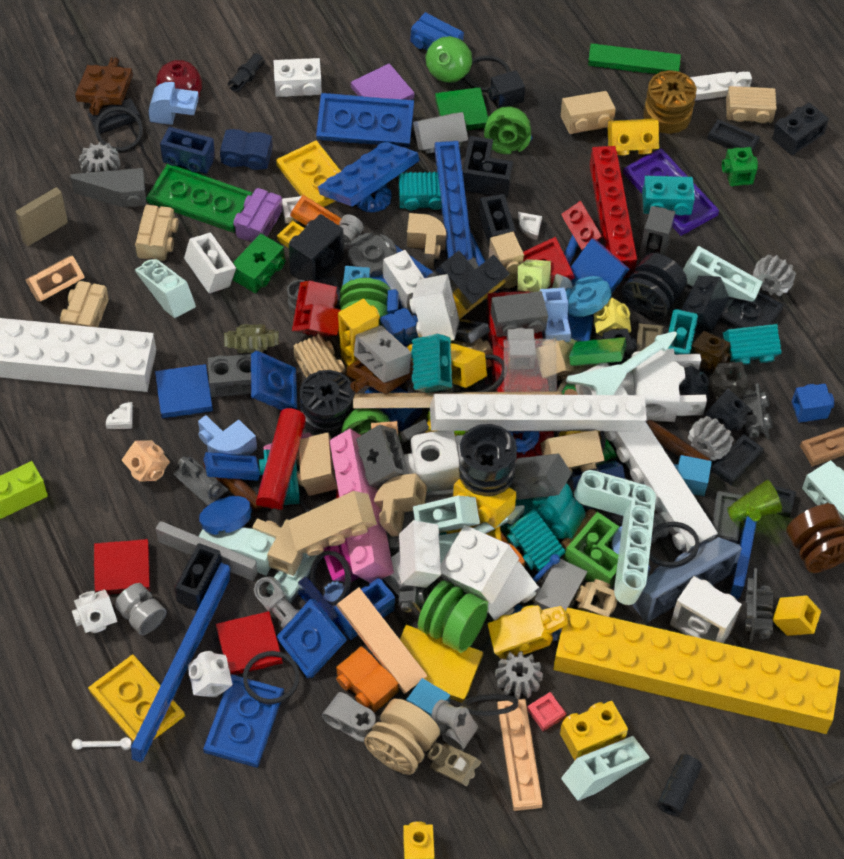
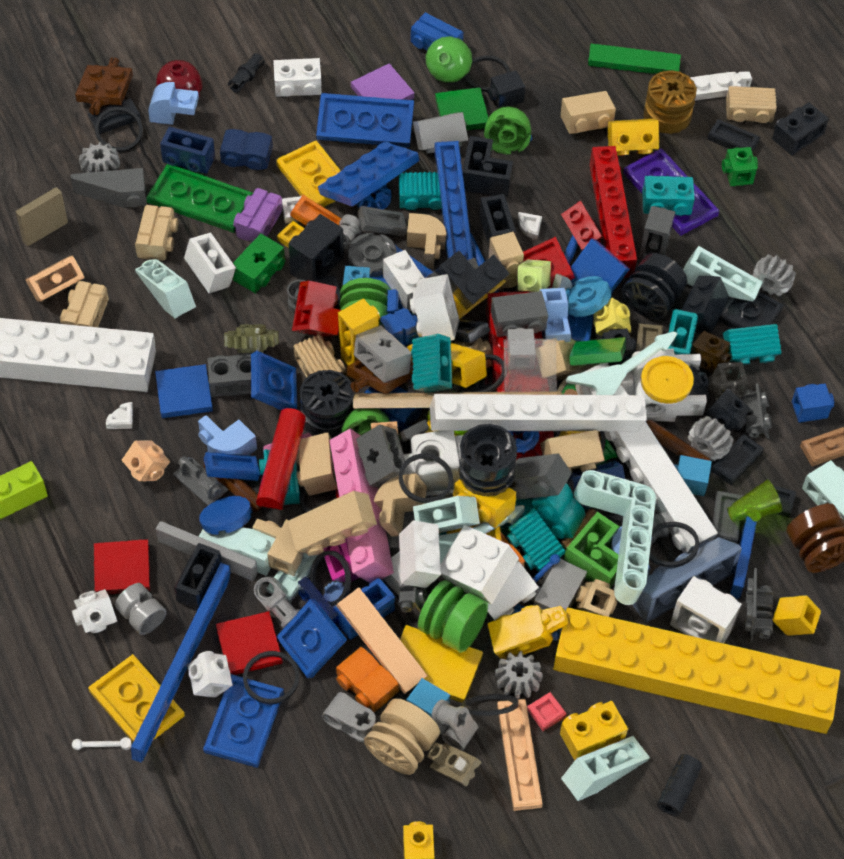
none -> dark grey tile [357,206,408,237]
none -> black piece [399,453,453,503]
none -> yellow piece [641,356,694,404]

